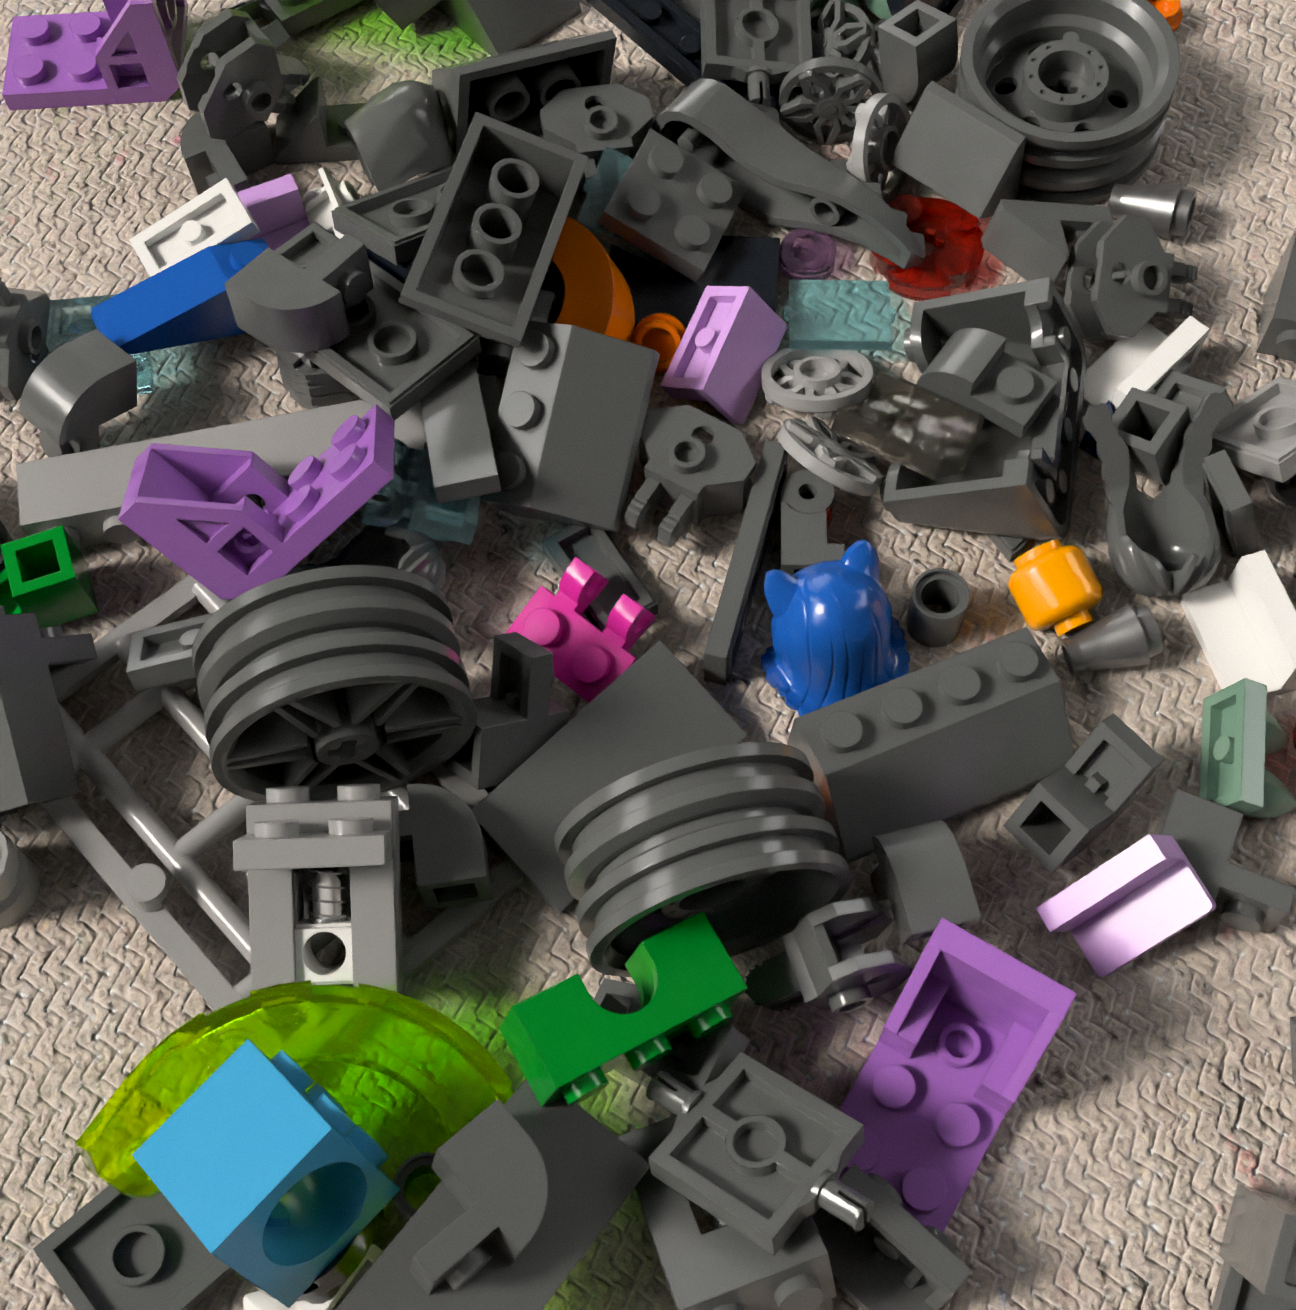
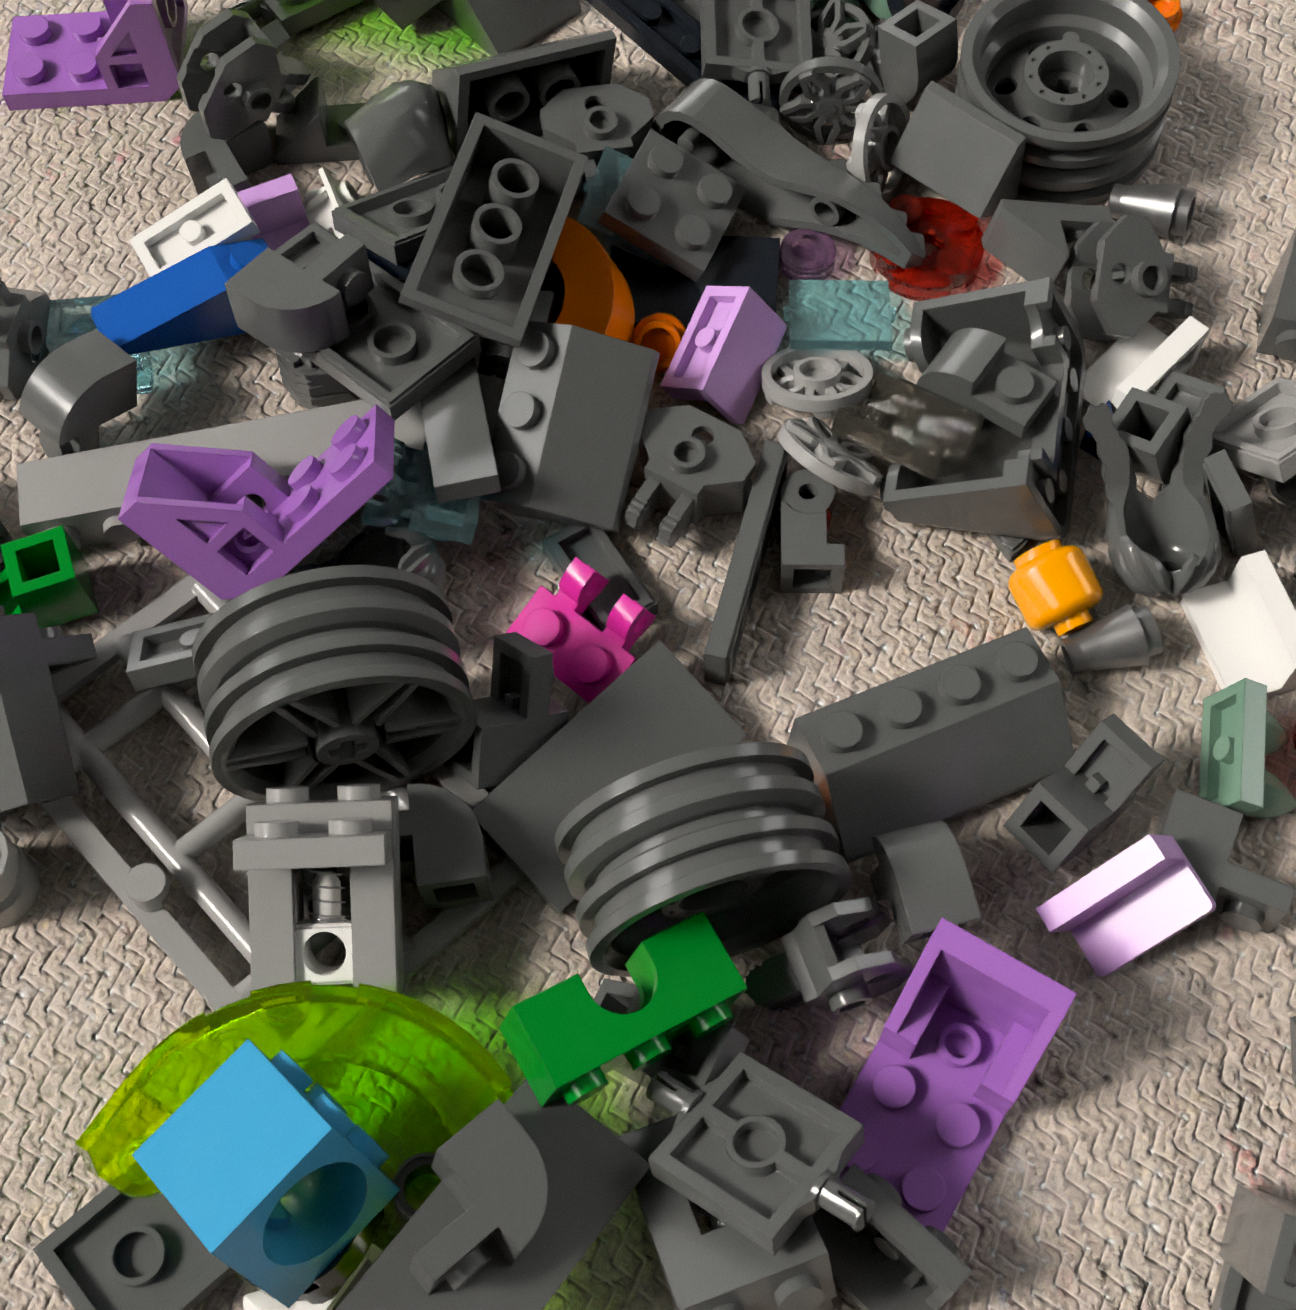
blue hair [761,540,910,716] -> none
dark grey beam [905,568,970,648] -> none

